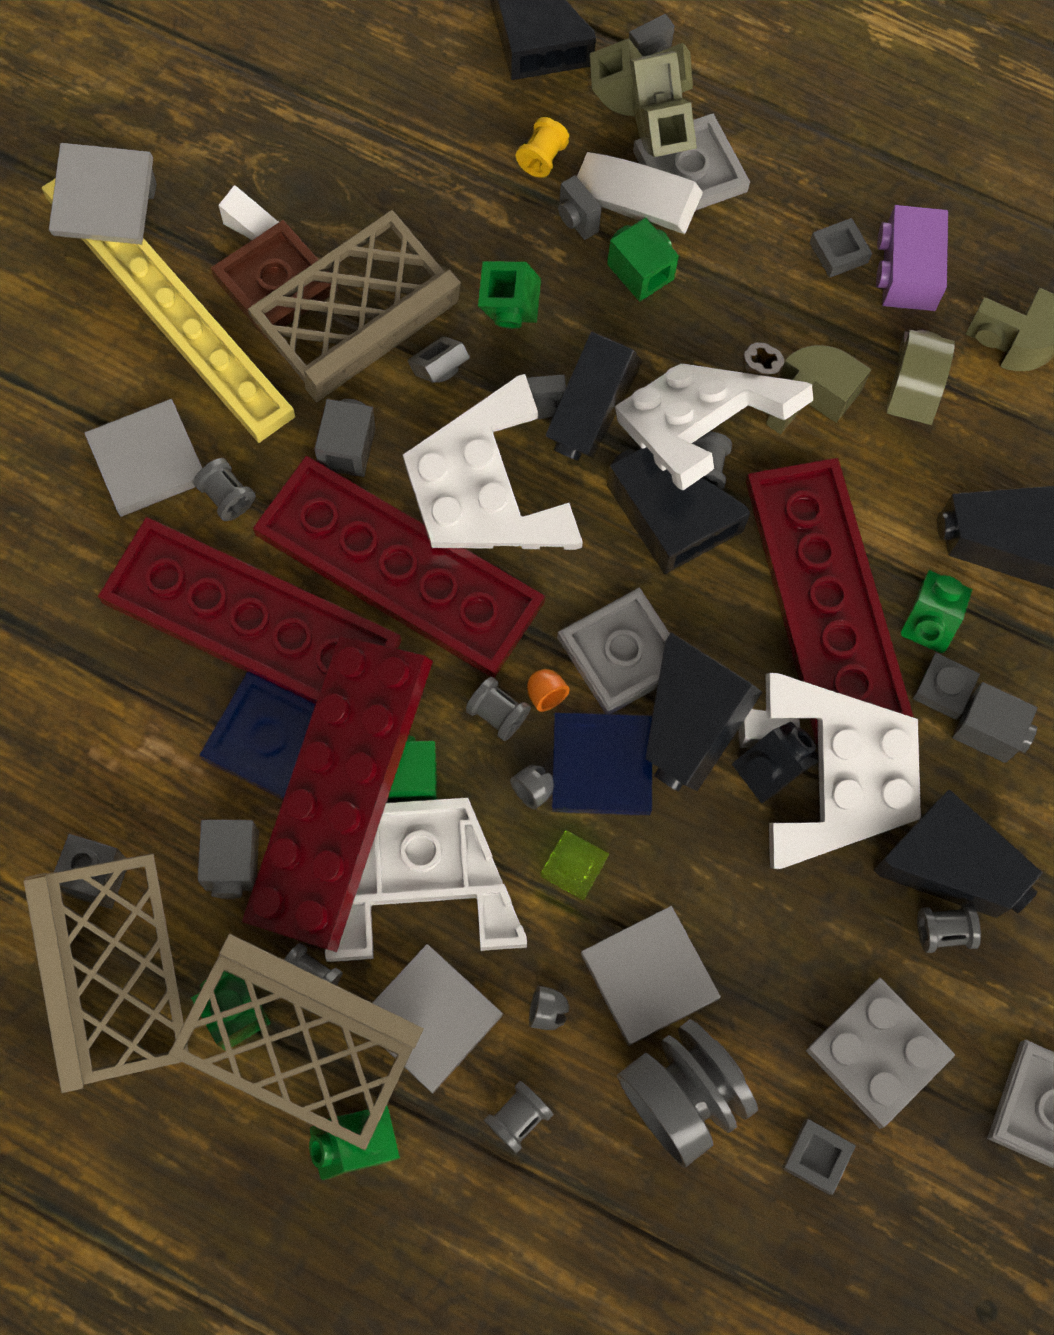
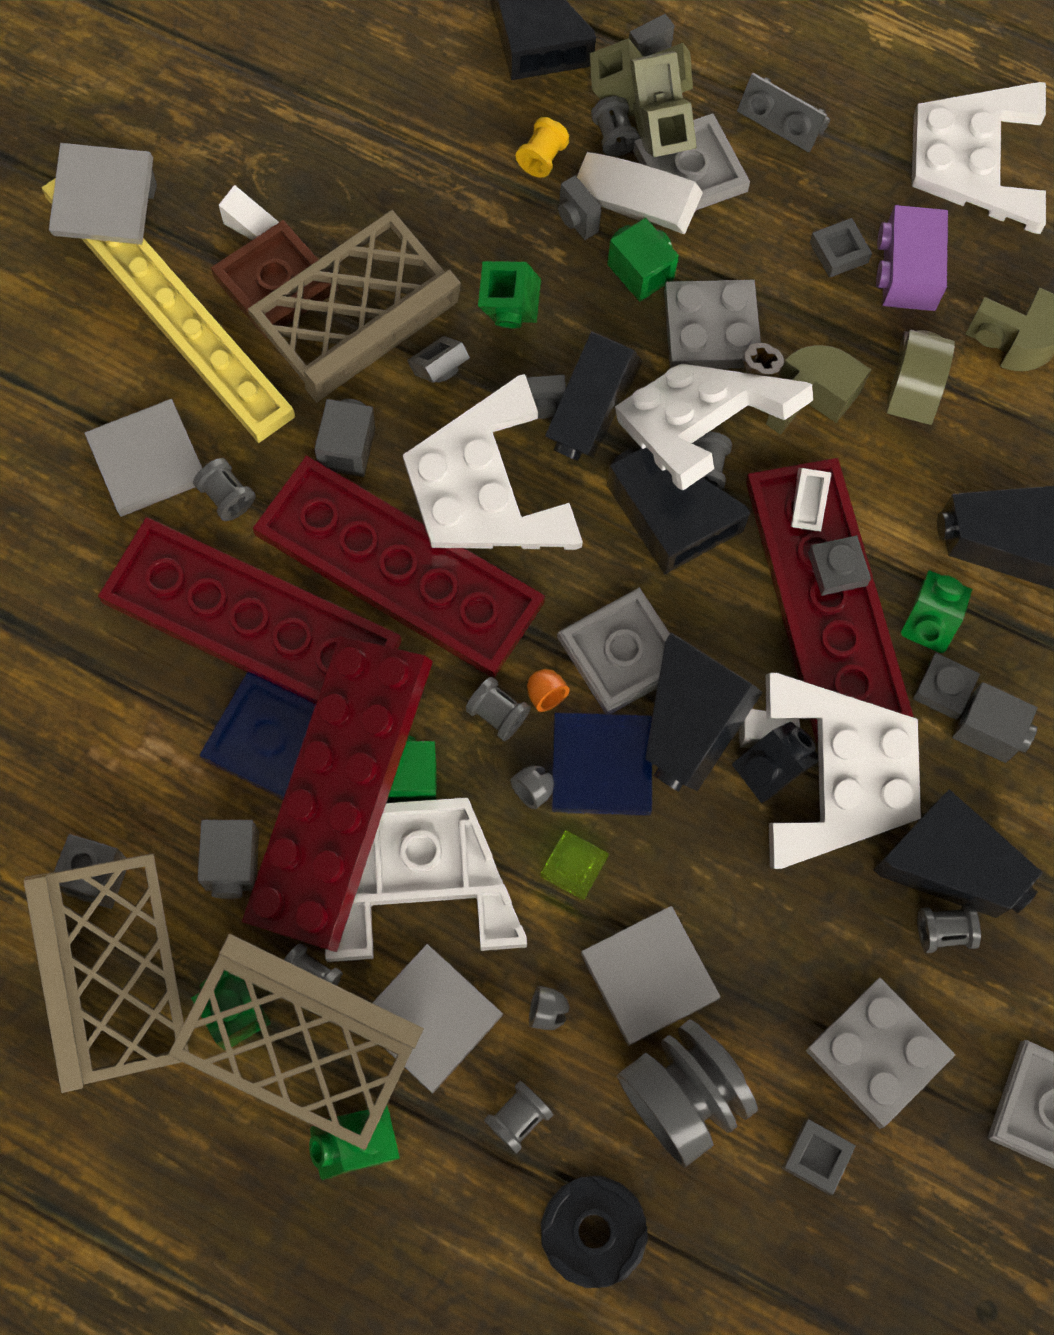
none -> black tile [541,1176,648,1288]
none -> dark grey bush [591,96,640,157]
none -> light grey plate [664,280,761,369]
none -> dark grey hinge [737,73,830,152]
none -> white piece [791,468,831,532]
none -> dark grey plate [808,536,871,596]
none -> white wing [912,82,1046,234]

